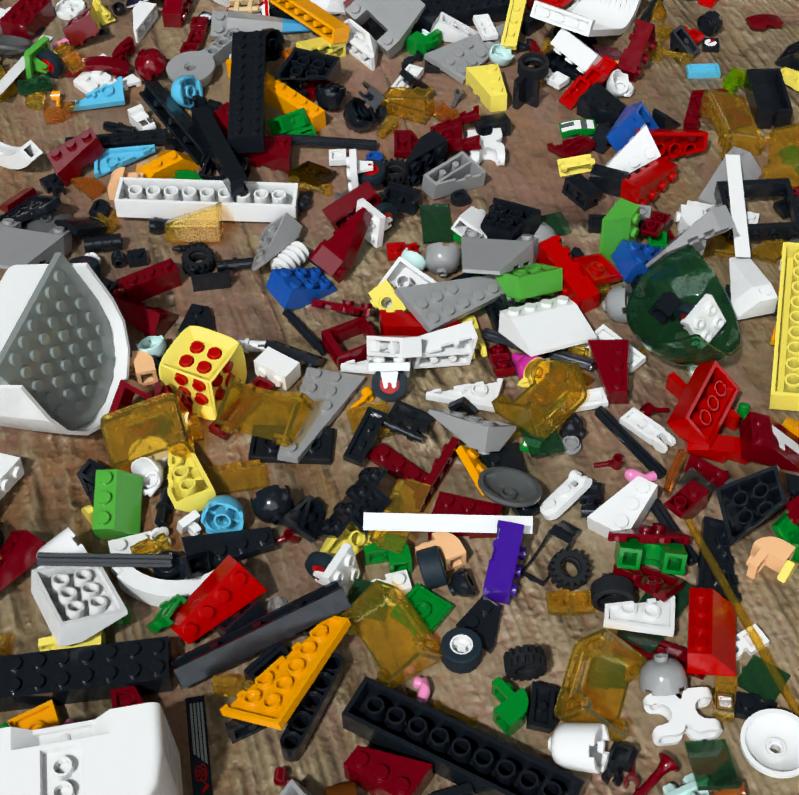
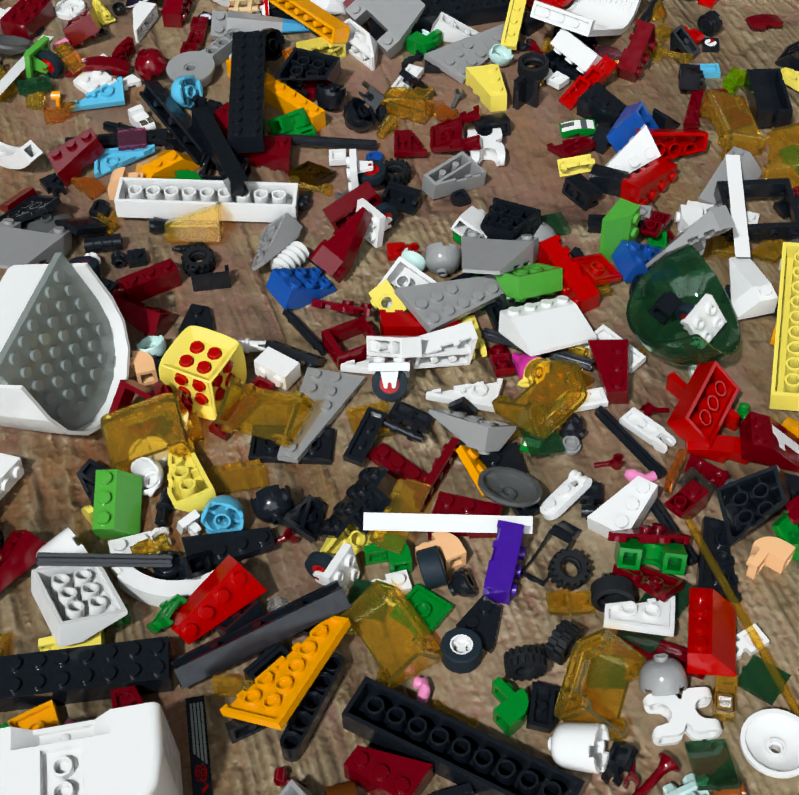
black pin [216,257,254,272] -> none
light orange hand [350,387,374,411] -> none
black slope [406,130,448,188] -> none
clear green piece [419,203,453,244] -> none
white plate [472,14,499,41] -> none
light grey cylinder [602,284,636,323] -> none
white hair [606,69,634,97] -> none
black plate [733,692,777,720] -> none
light yellow tile [777,560,799,583] -> none
none -> clear pink piece [117,127,147,151]
none -> black tyre [544,619,582,665]
none -> black brick [678,64,704,91]

